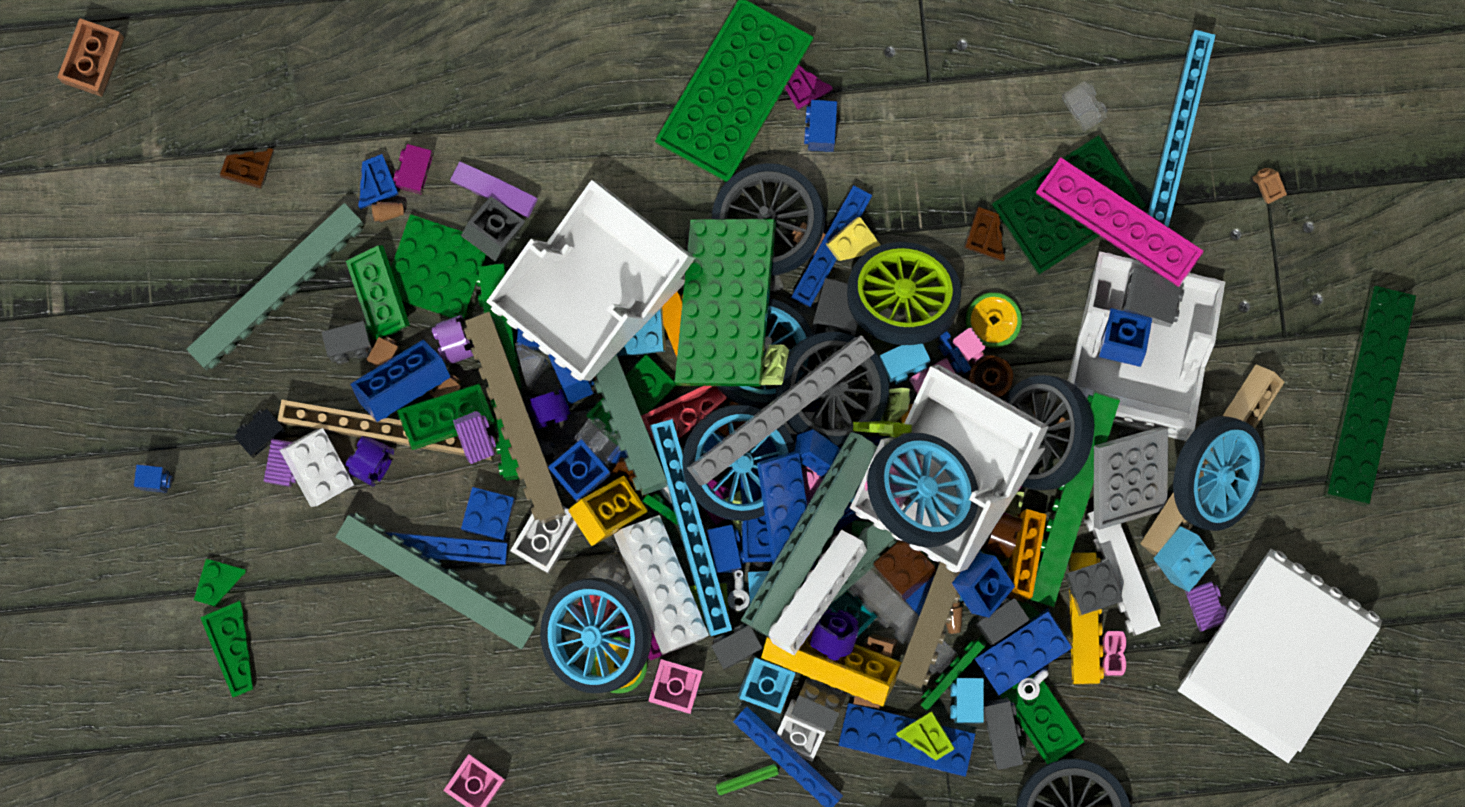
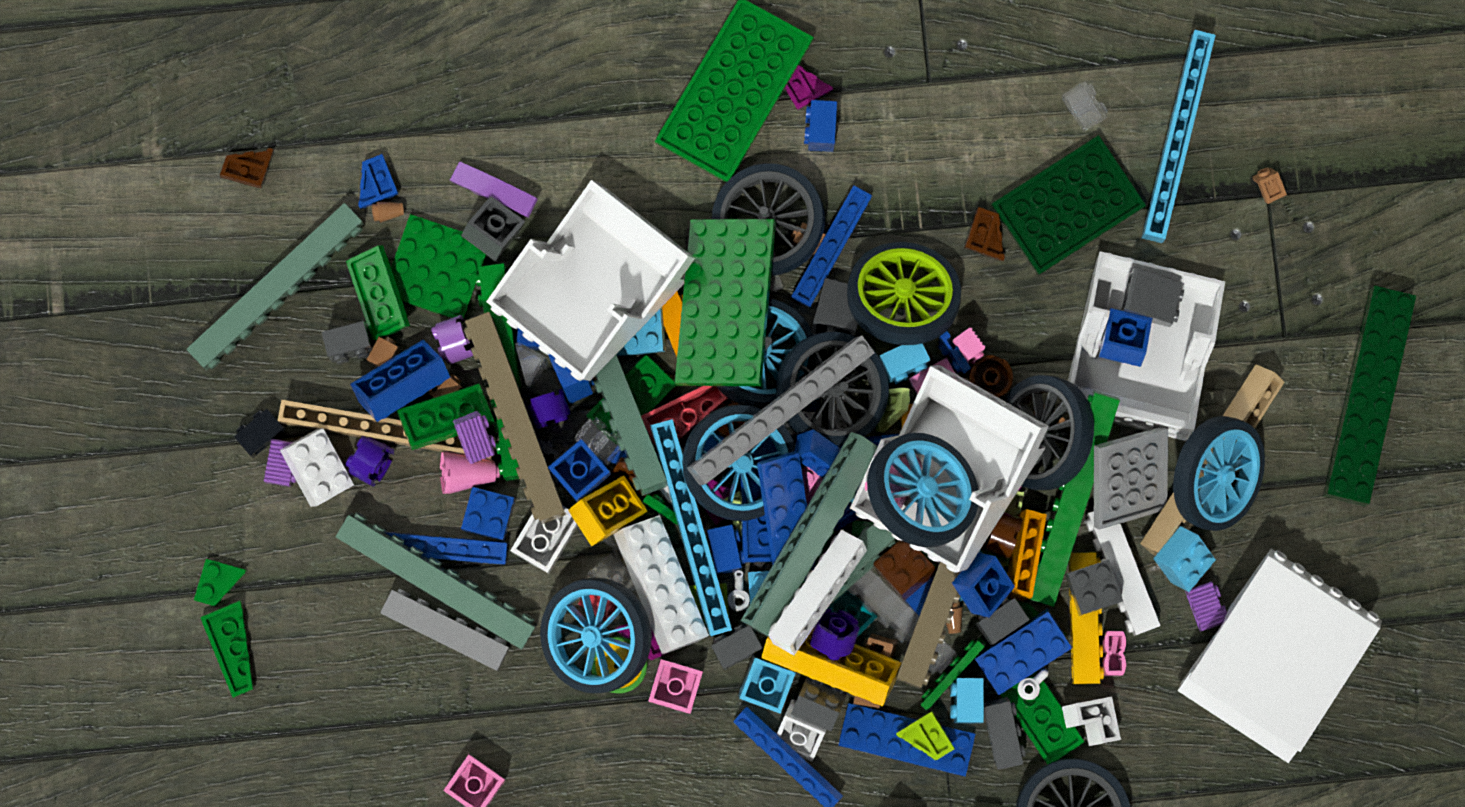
nougat brick [57,19,124,97] -> none
blue brick [134,465,172,493] -> none
magenta brick [393,144,434,195] -> none
bright green axle [716,764,779,795] -> none
yellowish green wing [761,345,789,385] -> none
light yellow wing [826,217,880,261] -> none
lime wing [853,421,912,438] -> none
yellow wheel [966,293,1022,348] -> none
dark pink plate [1036,157,1204,287] -> none
none -> light grey brick [380,589,510,672]
none -> bright pink cone [440,451,500,494]
none -> white brick [1062,697,1121,746]

